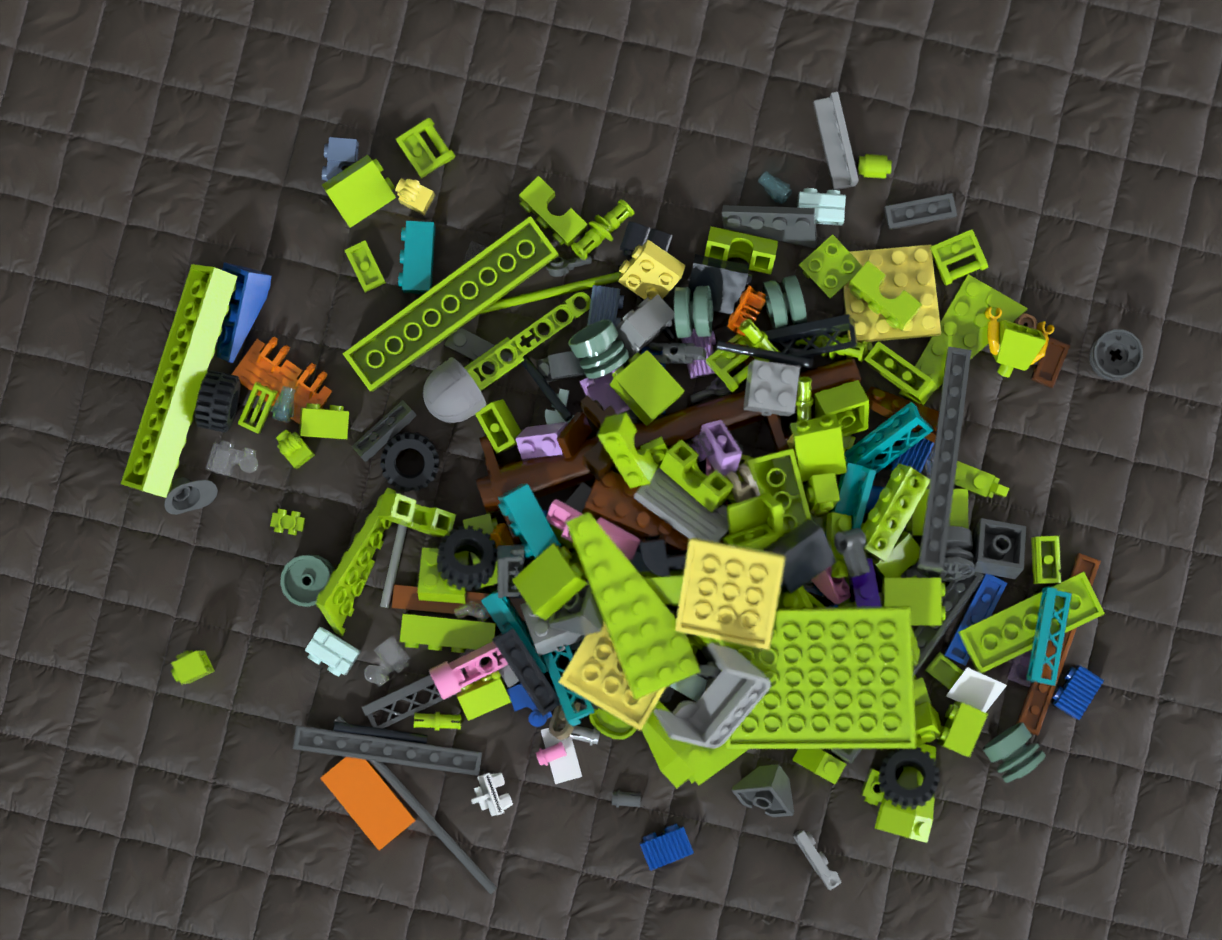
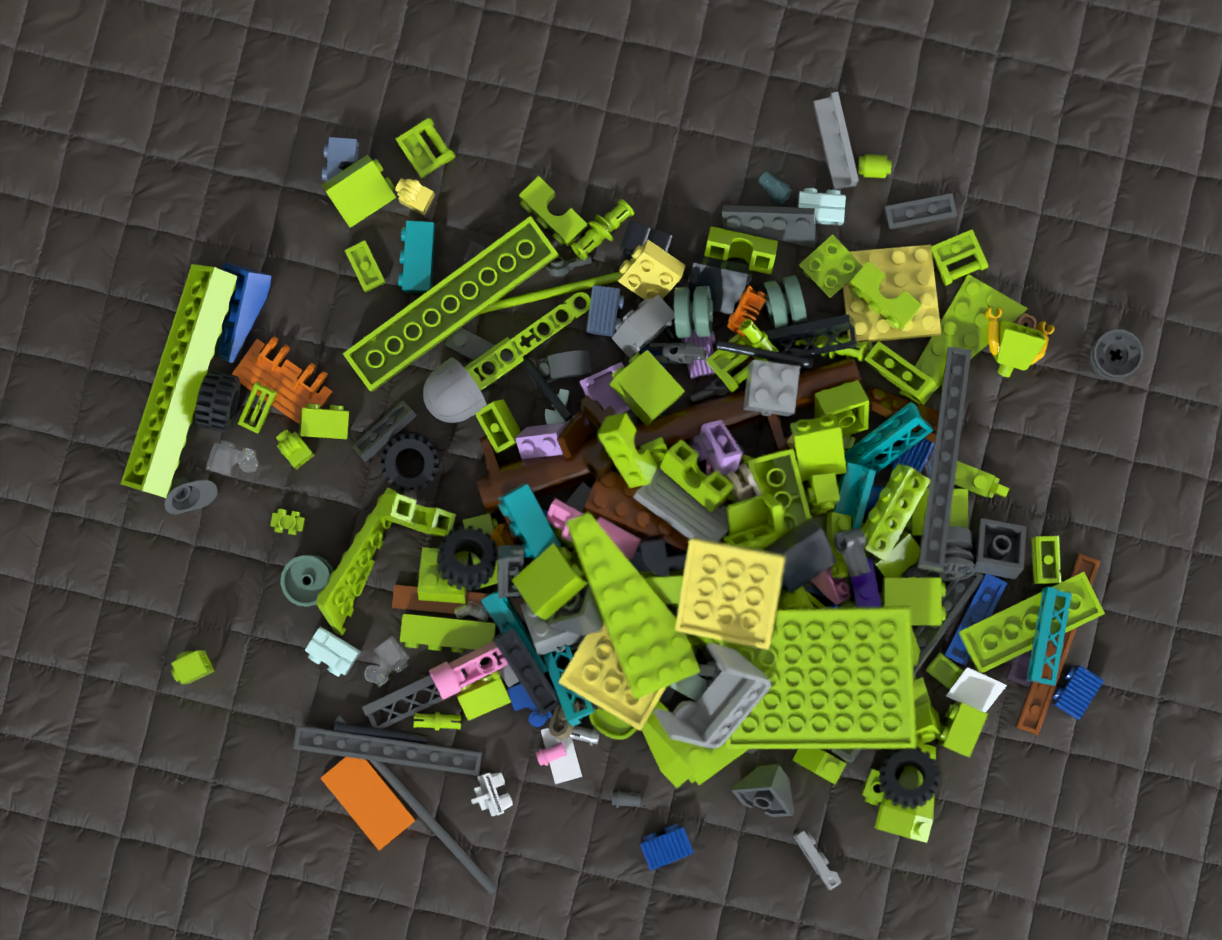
clear light blue cone [271,386,295,422] -> none
light grey bar [380,524,407,608] -> none
sand green wheel [568,319,630,379] -> none
lime pin [795,377,813,422] -> none
sand green wheel [982,722,1046,783] -> none
reddish brown tile [1031,337,1071,388] -> none

